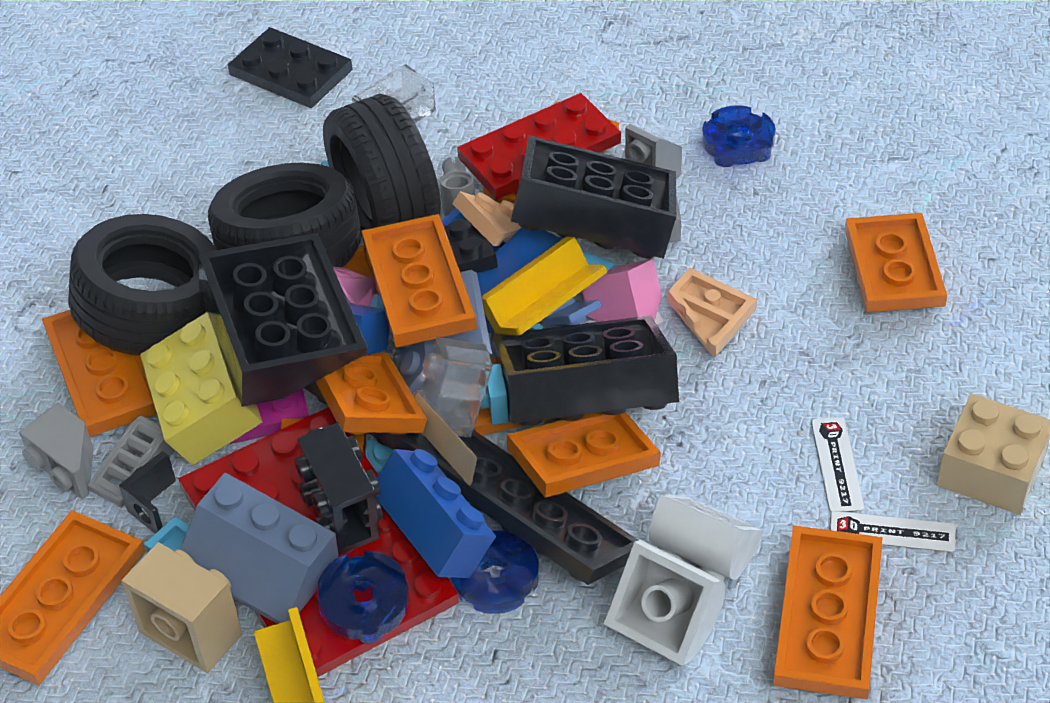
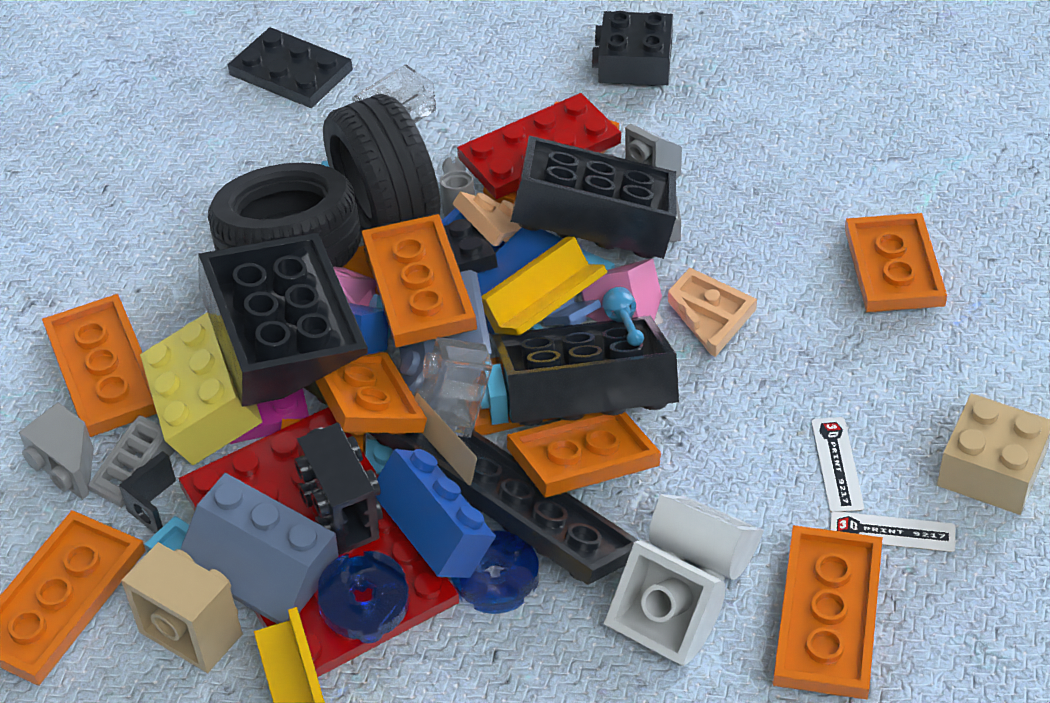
black tyre [68,214,217,356] -> none
clear blue plate [702,105,776,167] -> none
none -> black brick [592,10,673,86]
none -> dark azure hinge [602,287,644,346]

